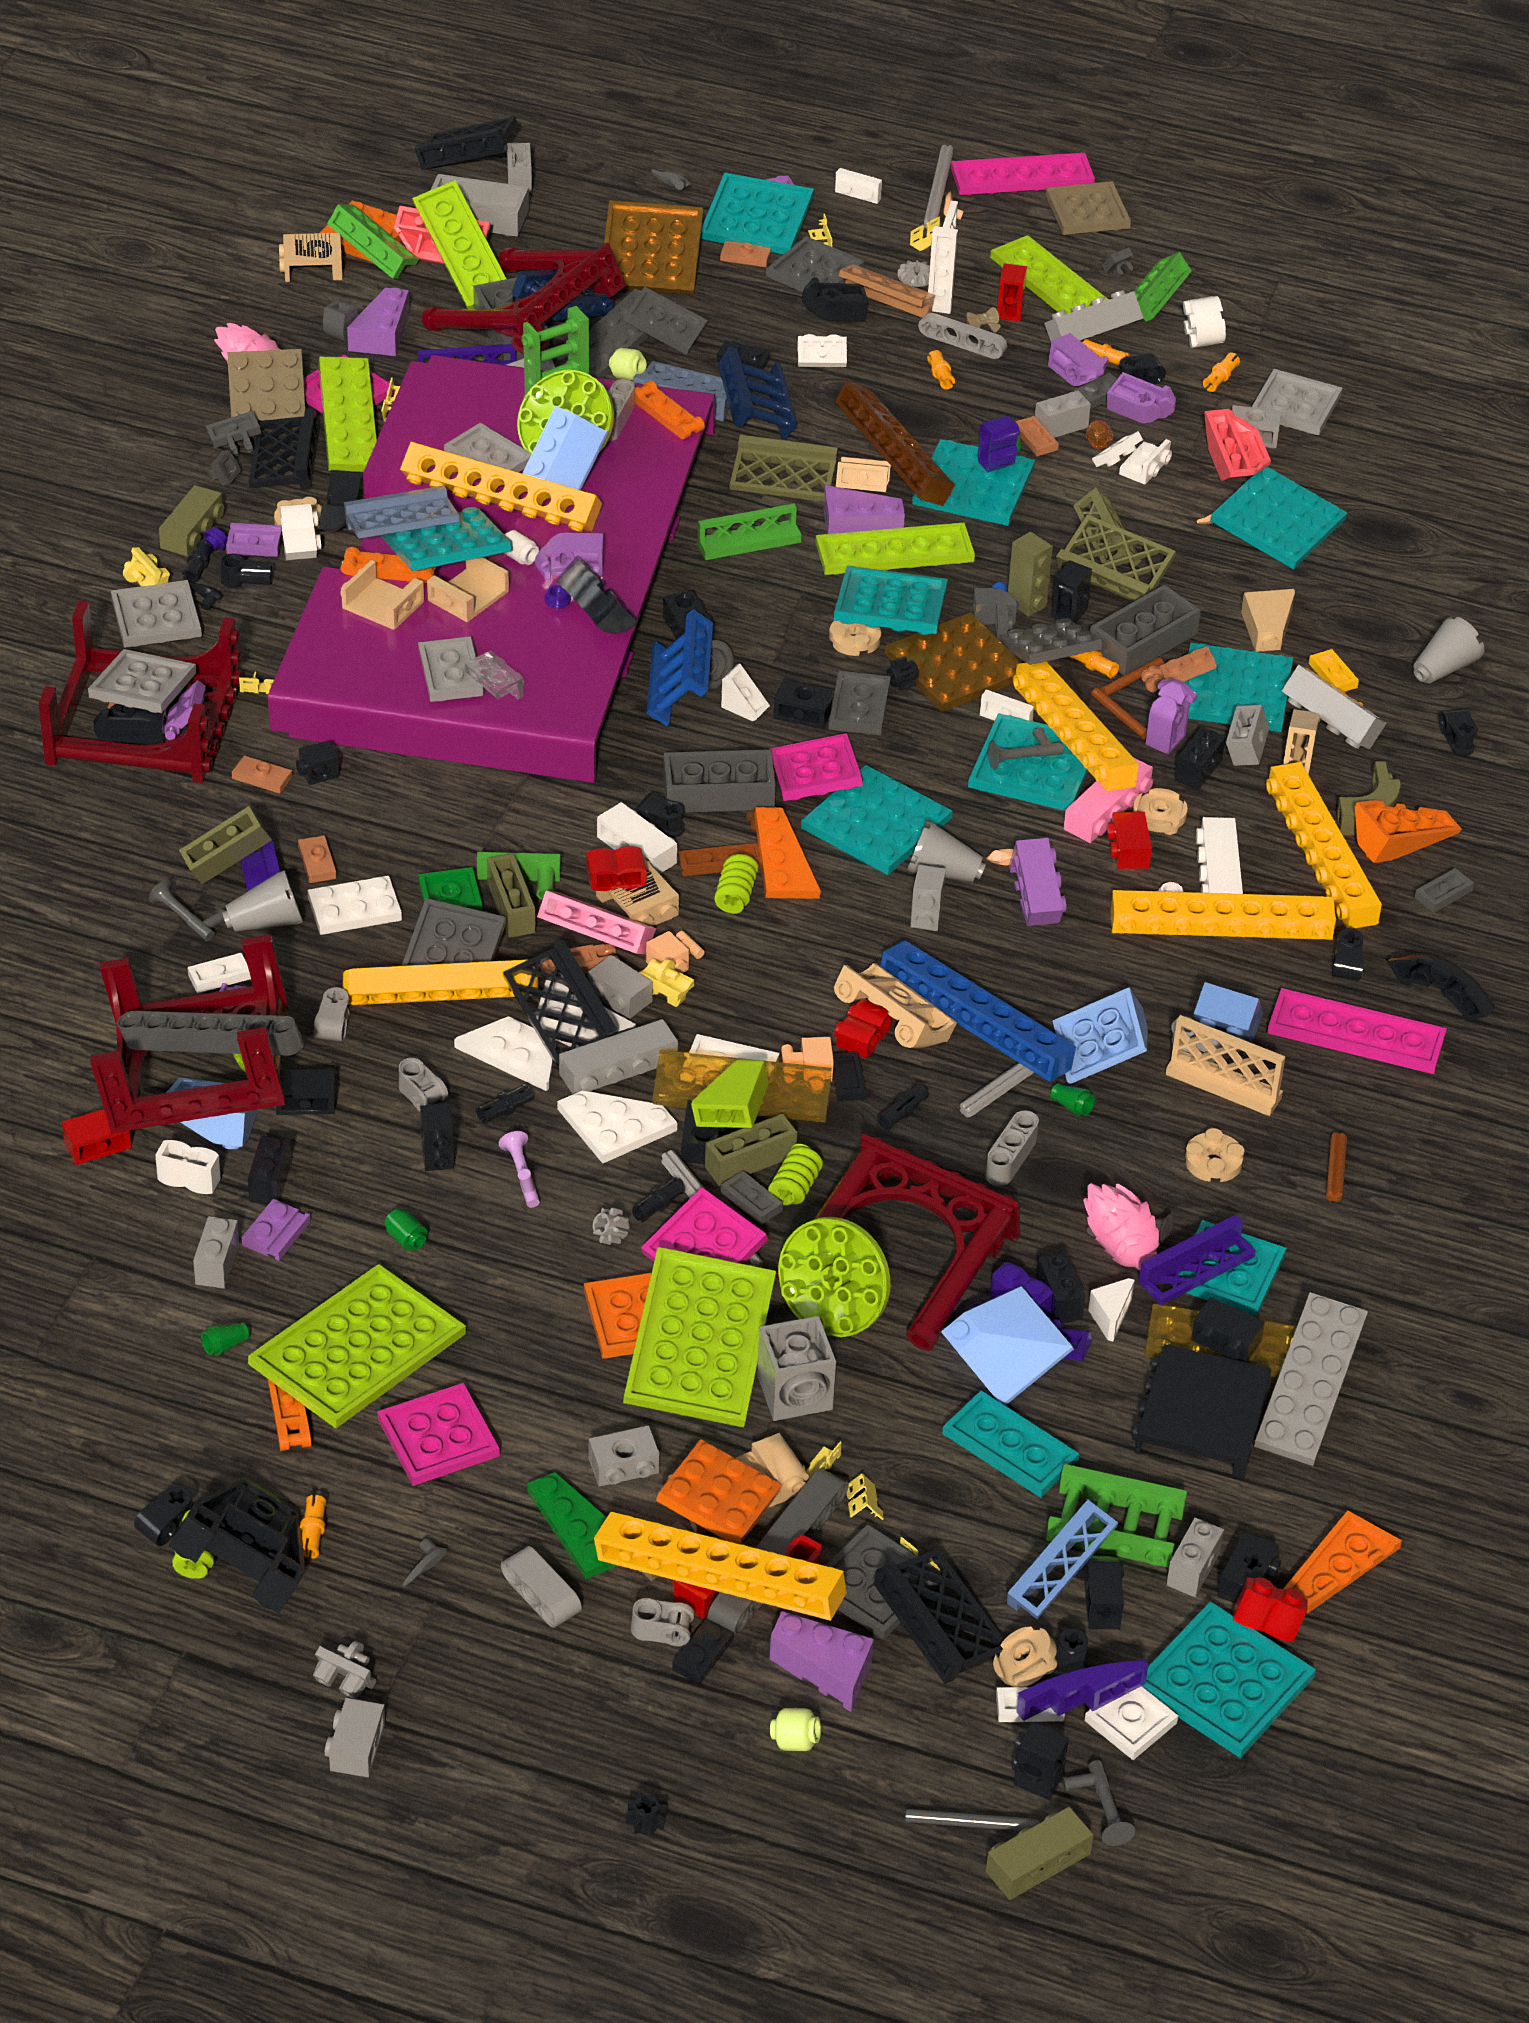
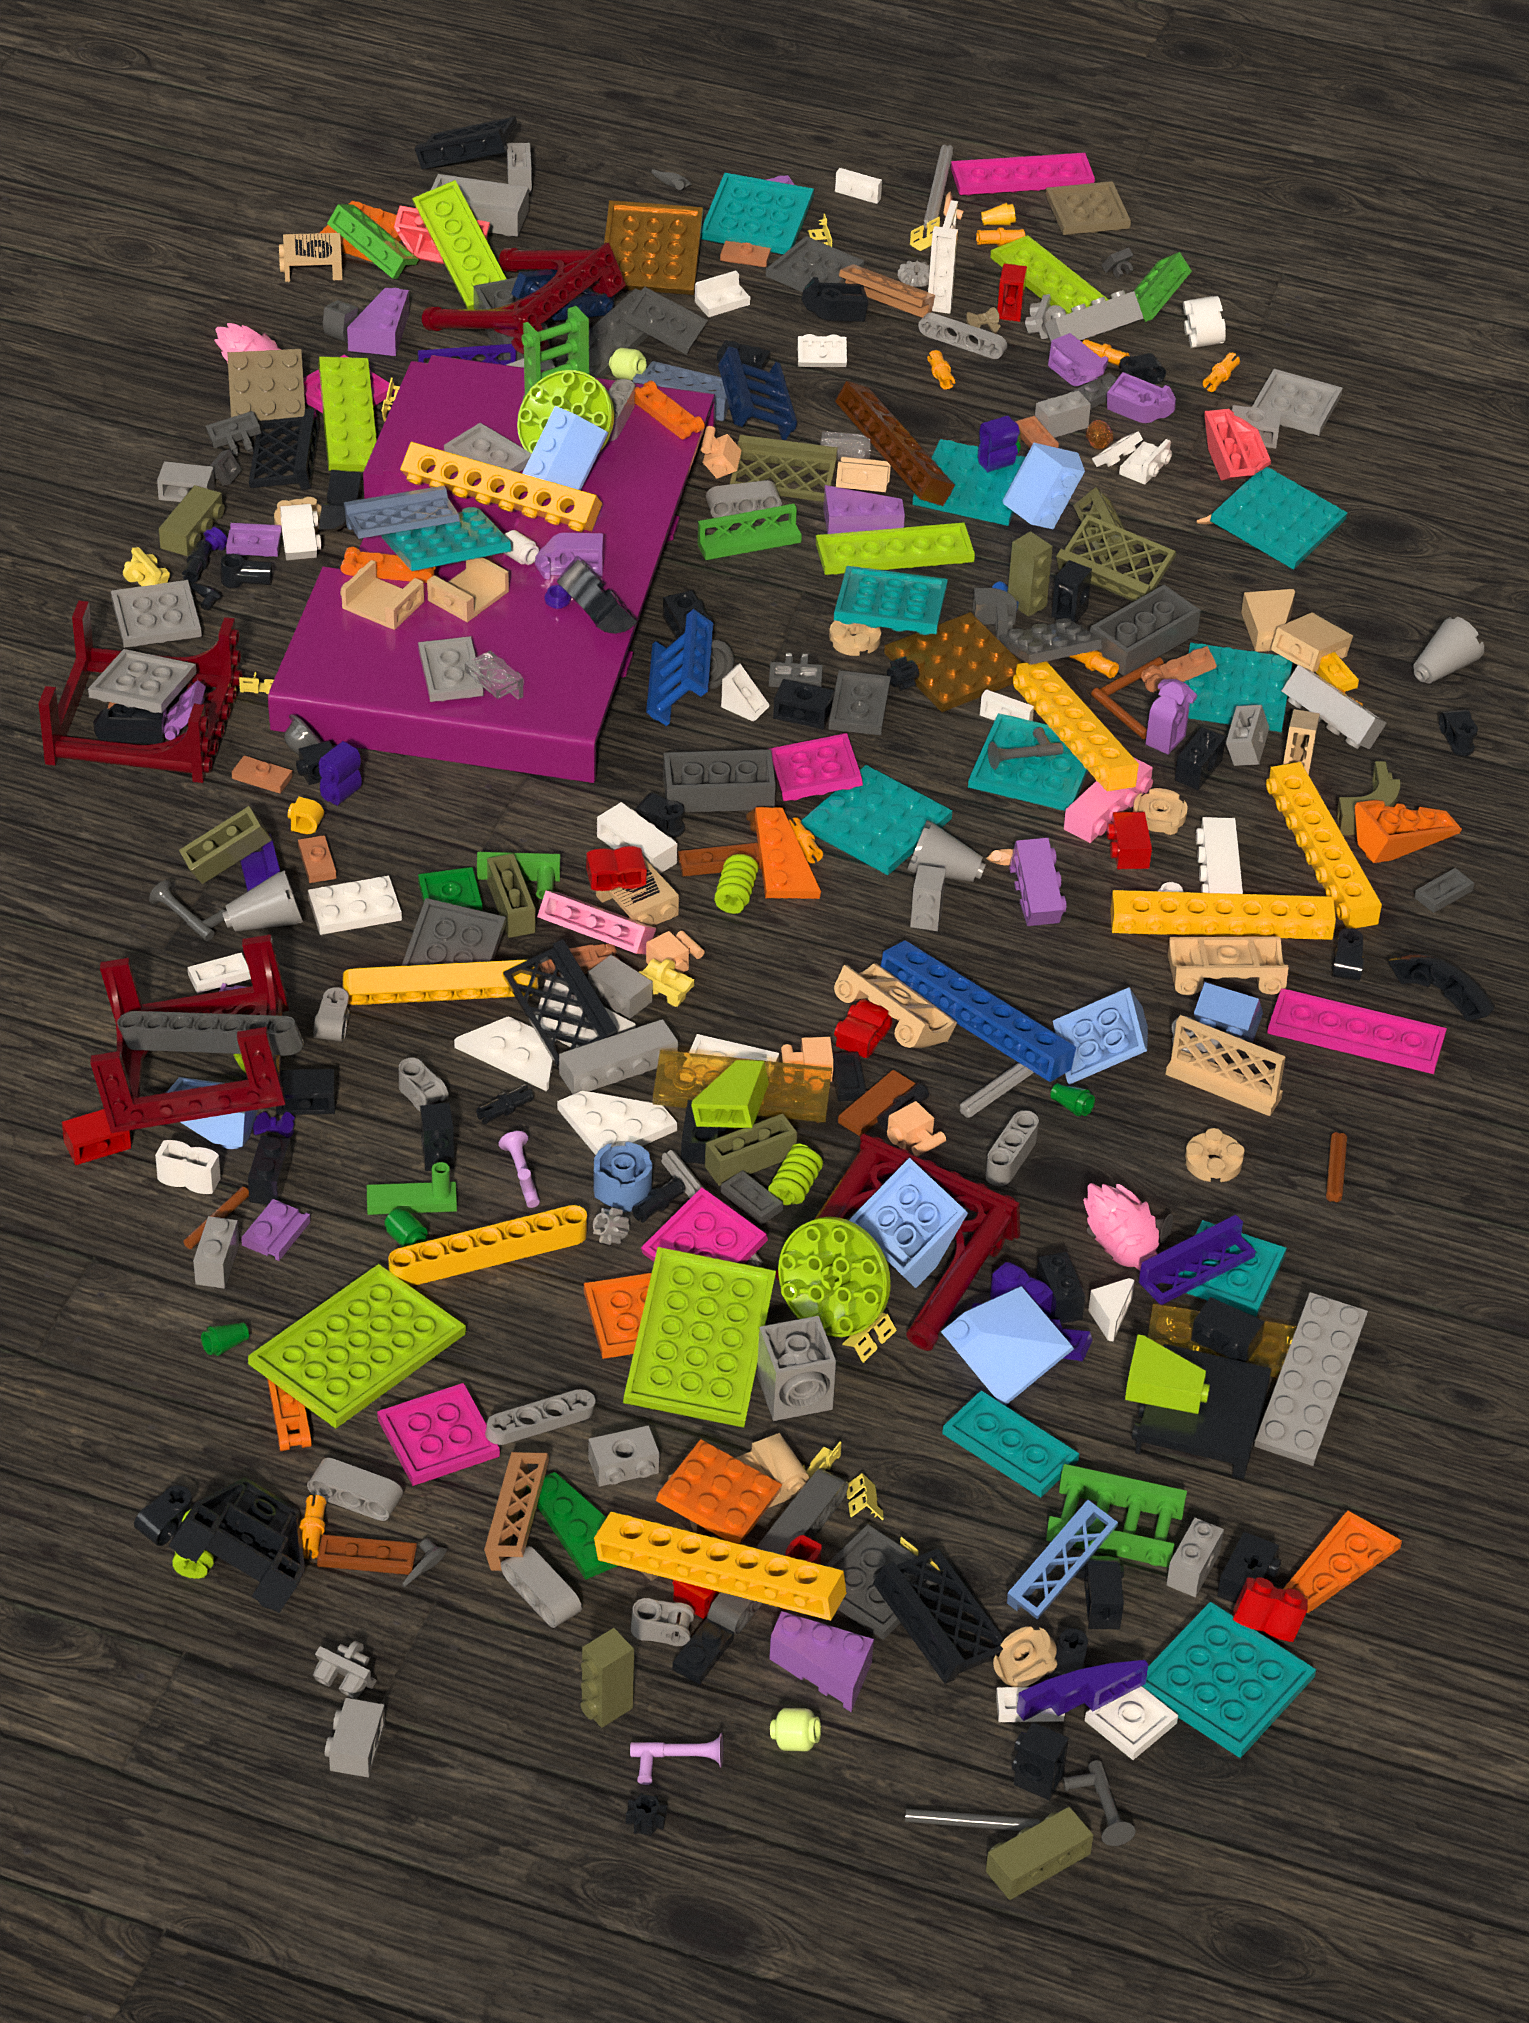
none -> light grey brick [157,461,215,502]
none -> dark orange bar [183,1187,249,1249]
none -> dark purple piece [253,1112,295,1138]
none -> dark grey hat [284,714,323,755]
none -> yellow plate [288,797,324,834]
none -> light grey beam [307,1458,403,1521]
none -> dark orange tile [317,1534,417,1575]
none -> dark purple brick [319,741,362,806]
none -> bright green piece [367,1162,457,1215]
none -> yellow beam [388,1205,587,1287]
none -> medium nougat fence [484,1452,549,1571]
none -> light grey beam [485,1389,596,1445]
none -> olive brick [581,1628,634,1728]
none -> medium blue brick [594,1142,652,1212]
none -> lavender piece [630,1733,723,1785]
none -> white bracket [695,271,750,317]
none -> light nougat brick [701,426,742,479]
none -> light grey beam [706,481,782,518]
none -> dark grey hinge [769,652,823,687]
none -> light orange pin [788,817,823,863]
none -> clear bracket [821,432,871,459]
none -> dark orange tile [838,1070,915,1137]
none -> light yellow piece [842,1313,897,1363]
none -> light blue slope [849,1158,968,1288]
none -> light nougat brick [887,1101,946,1157]
none -> light orange pin [976,228,1025,247]
none -> yellow cone [981,203,1016,226]
none -> light blue slope [1002,443,1085,529]
none -> light grey hips [1025,294,1066,339]
none -> lime slope [1125,1334,1210,1414]
none -> tan piece [1168,937,1288,995]
none -> tan panel [1271,613,1353,672]

